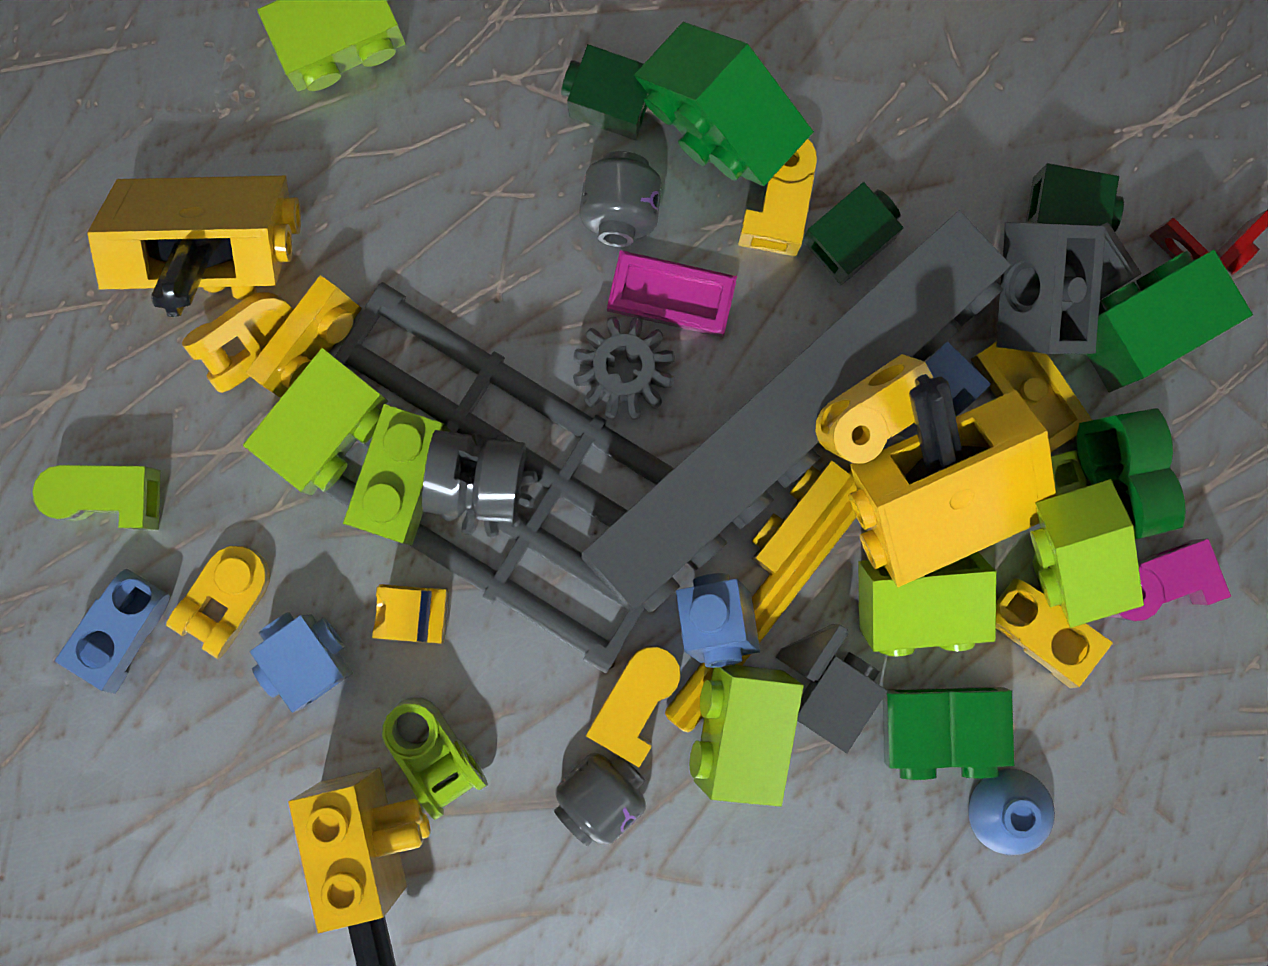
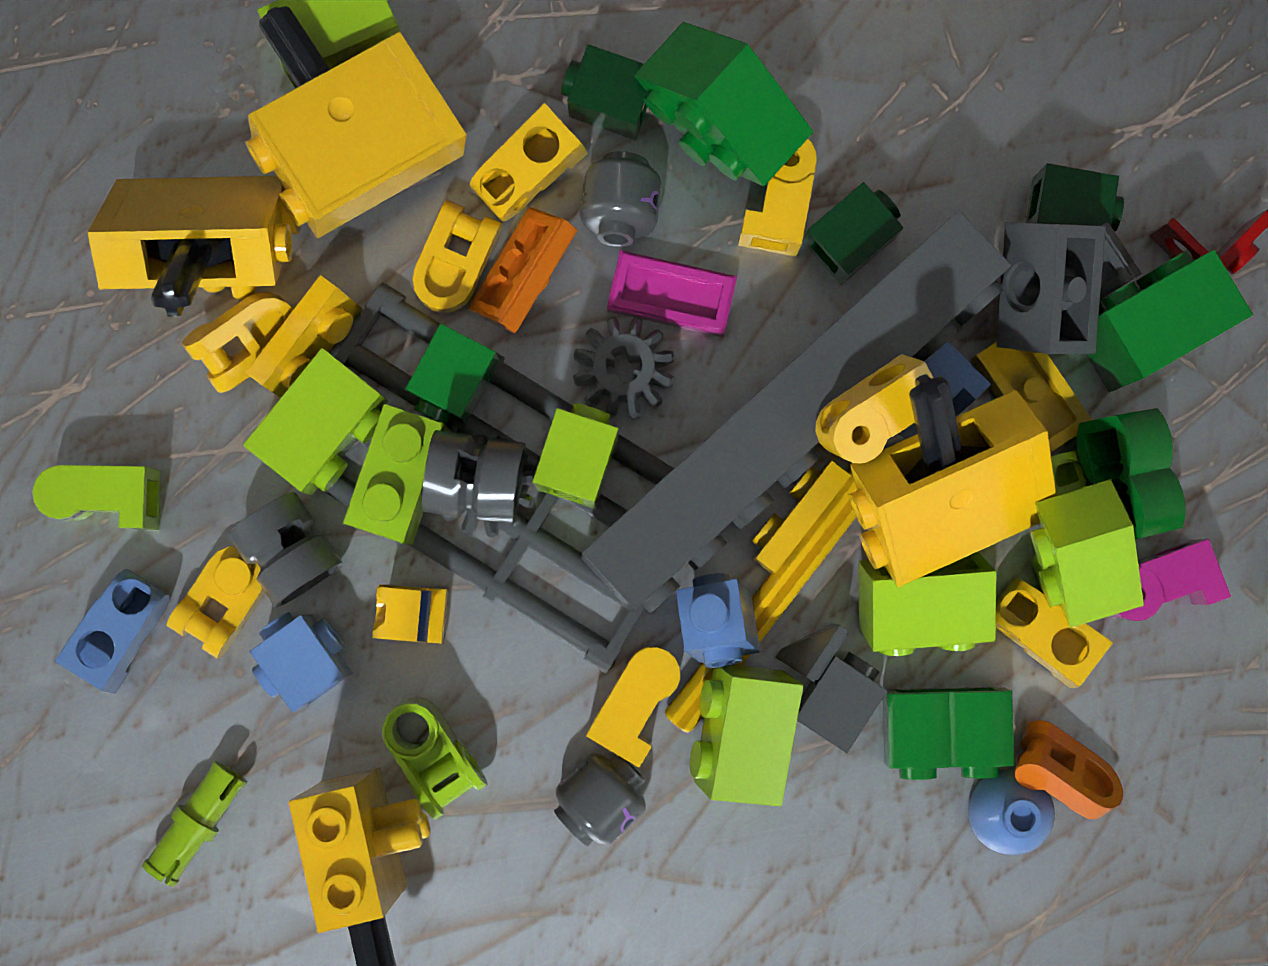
none -> lime pin [142,760,247,887]
none -> dark grey wheel [228,492,343,607]
none -> yellow piece [246,6,467,239]
none -> green brick [405,323,500,426]
none -> yellow plate [412,200,503,313]
none -> orange plate [468,207,578,333]
none -> yellow leg [469,103,588,222]
none -> lime brick [532,403,619,509]
none -> orange plate [1015,720,1123,819]

